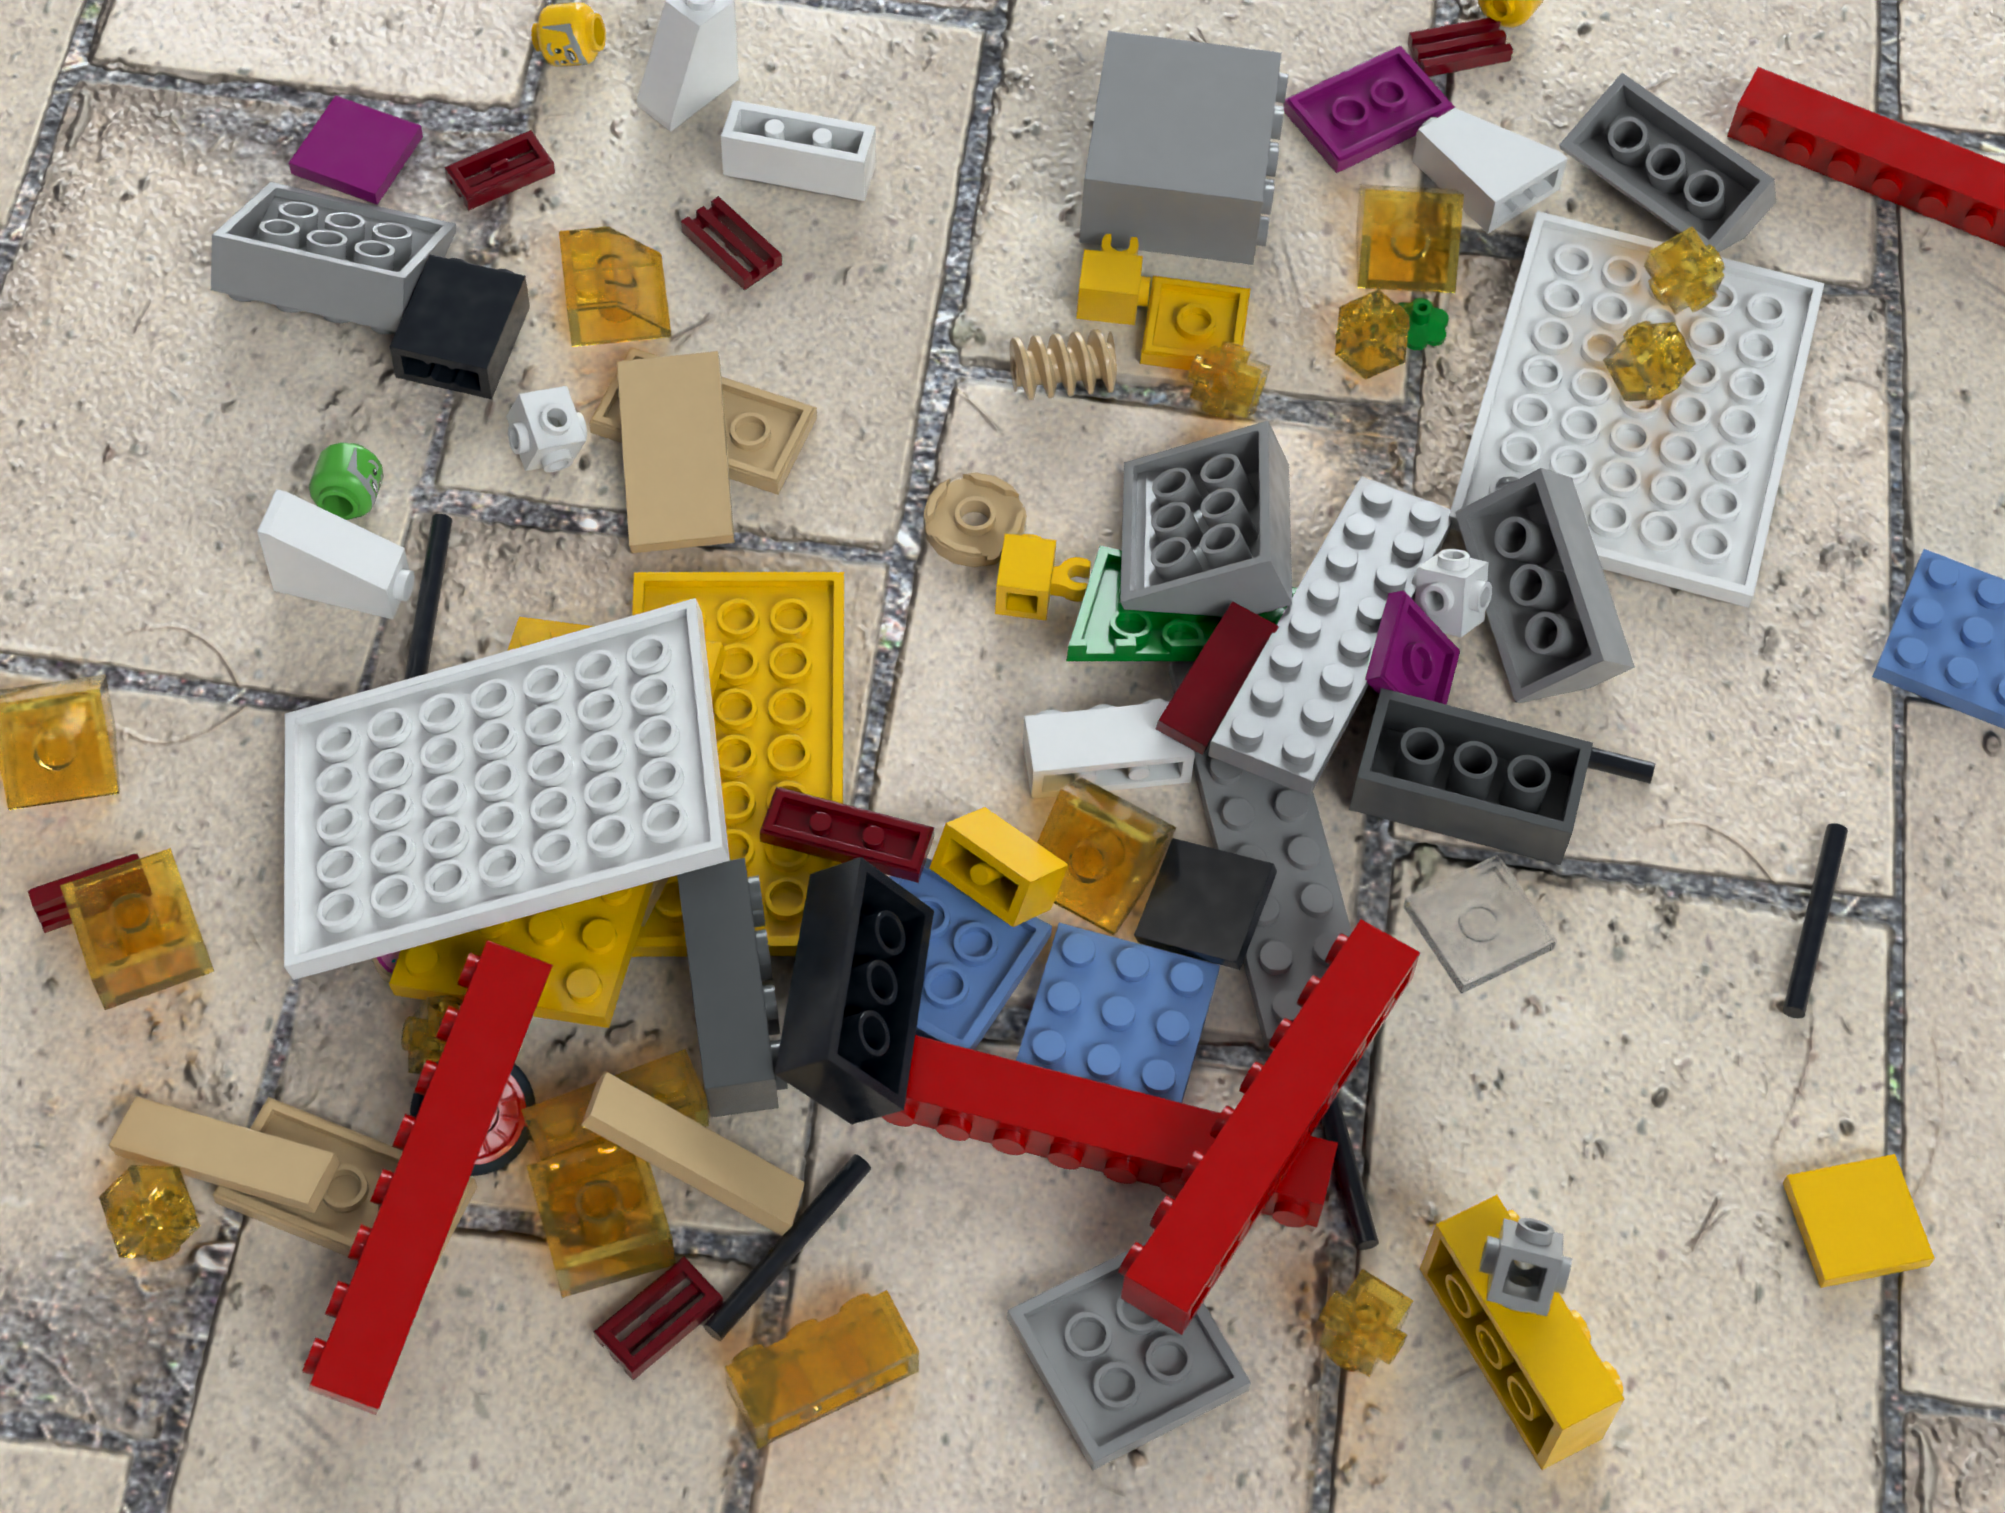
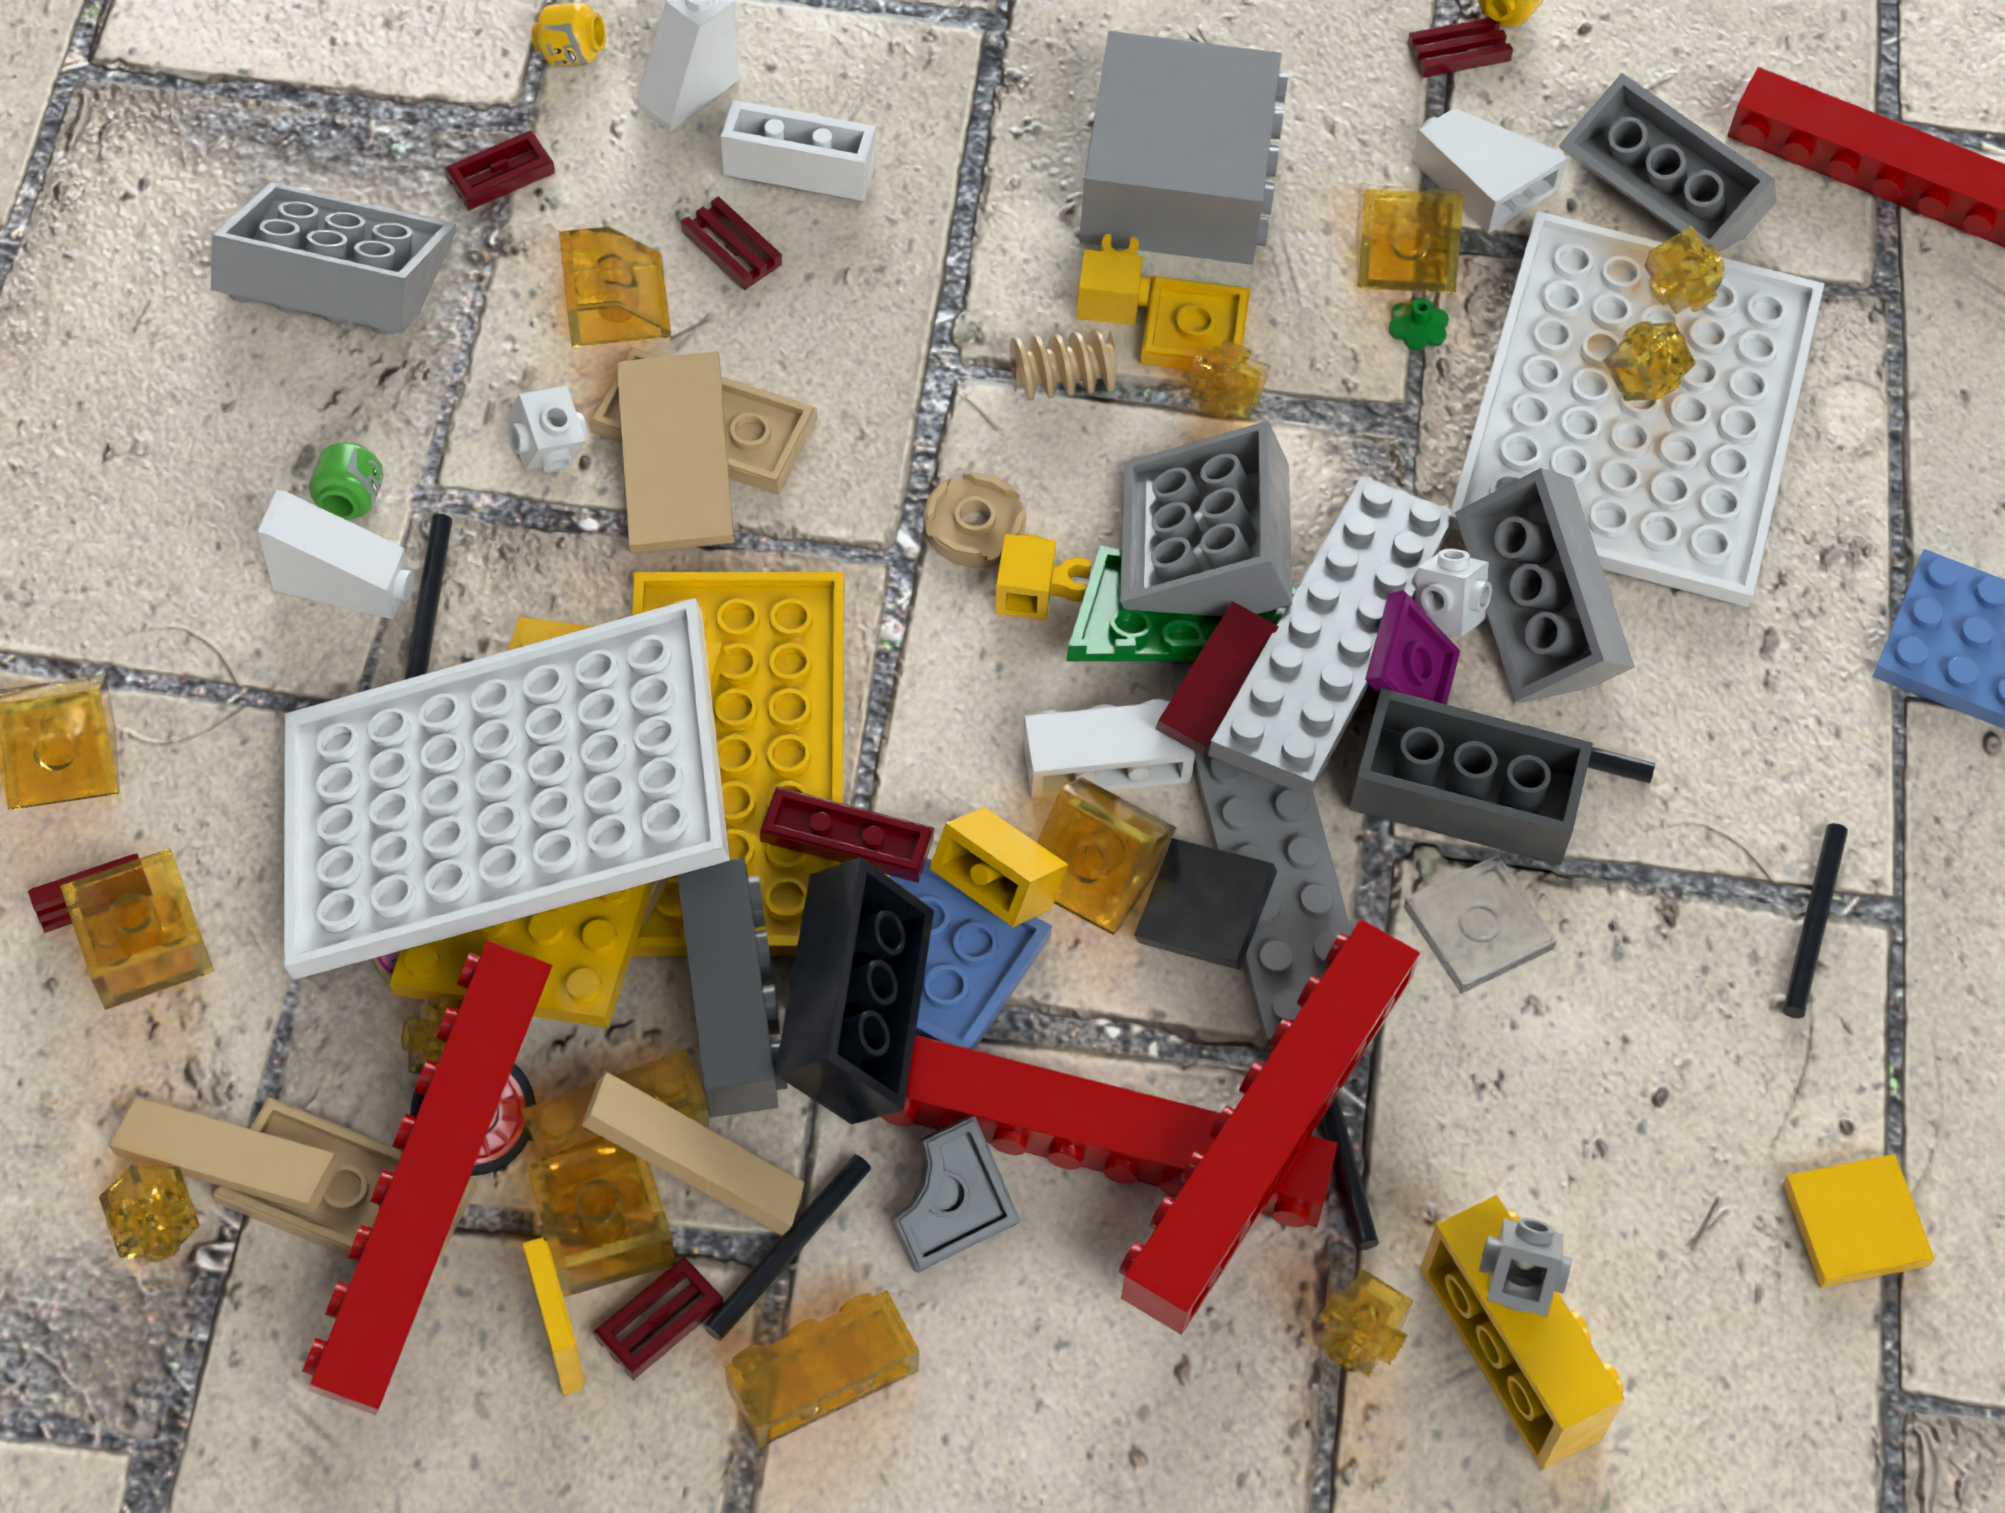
magenta tile [289,95,423,205] -> none
black brick [390,254,530,399] -> none
light grey plate [1007,1241,1251,1471] -> none
medium blue plate [1016,923,1220,1103] -> none
magenta tile [1283,45,1455,174] -> none
clear yellow brick [1335,289,1410,380] -> none
none -> yellow tile [522,1237,585,1395]
none -> tile [890,1115,1021,1273]

